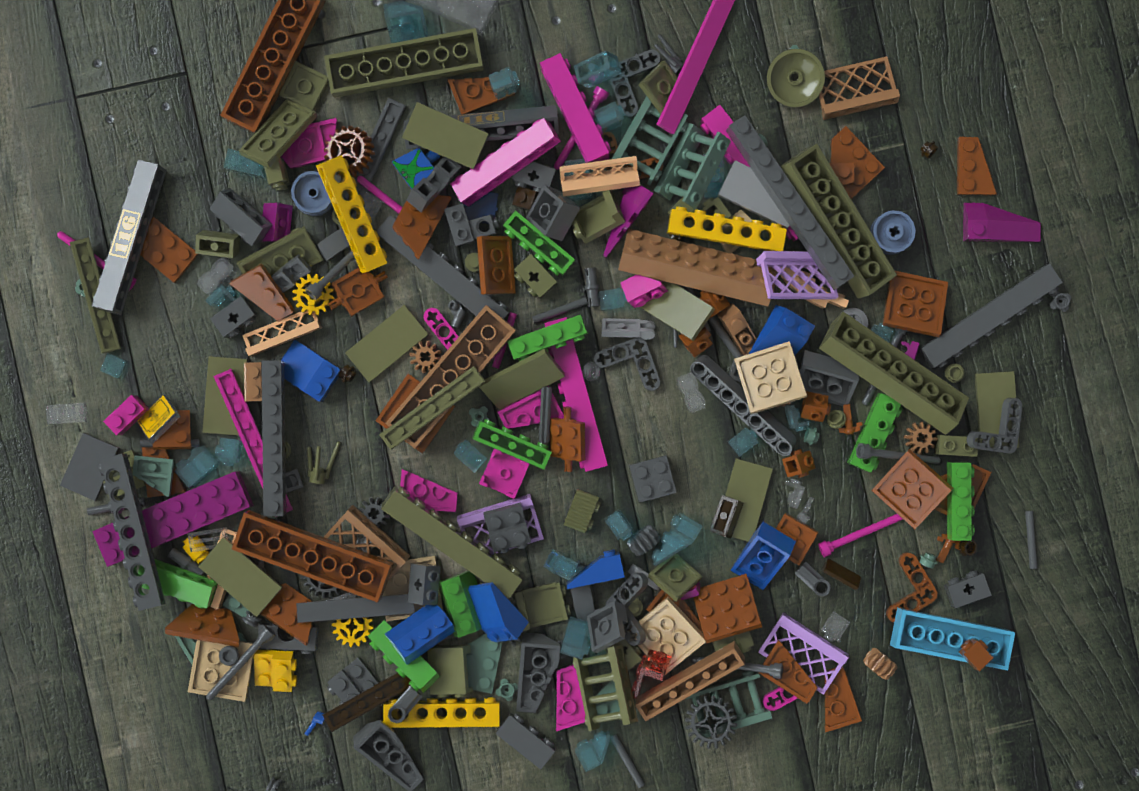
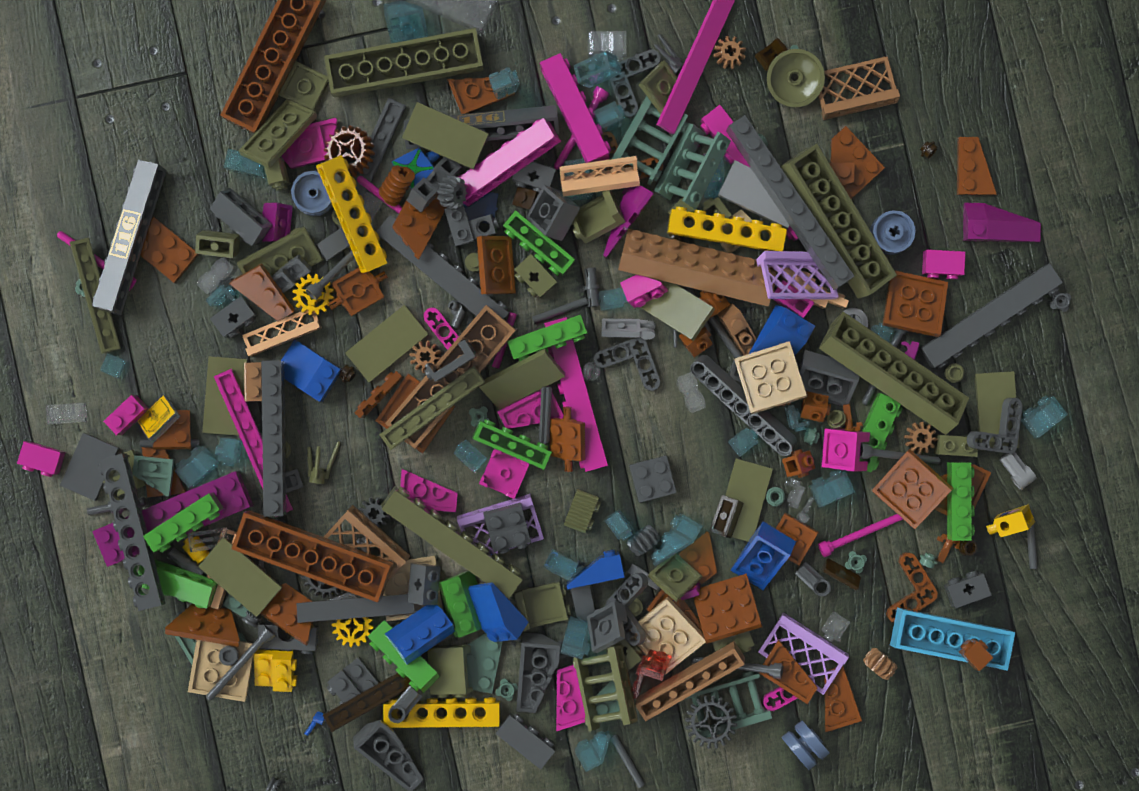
none -> dark pink brick [17,441,66,477]
none -> bright green brick [143,492,224,553]
none -> dark orange wing [354,371,403,418]
none -> dark orange piece [378,165,415,206]
none -> dark grey panel [424,339,478,382]
none -> dark grey gear [437,175,468,209]
none -> clear brick [588,31,626,61]
none -> dark orange wing [678,531,717,584]
none -> medium nougat gear [713,36,746,69]
none -> dark brown bracket [754,38,788,71]
none -> sand green plate [766,487,785,506]
none -> dark pink brick [773,280,814,318]
none -> sand blue wheel [781,720,830,771]
none -> clear light blue brick [809,469,855,507]
none -> dark pink panel [822,429,870,471]
none -> sand green plate [845,551,867,573]
none -> dark pink brick [922,250,965,279]
none -> yellow torso [986,504,1035,537]
none -> light grey piece [999,452,1037,490]
none -> clear light blue brick [1021,396,1068,438]

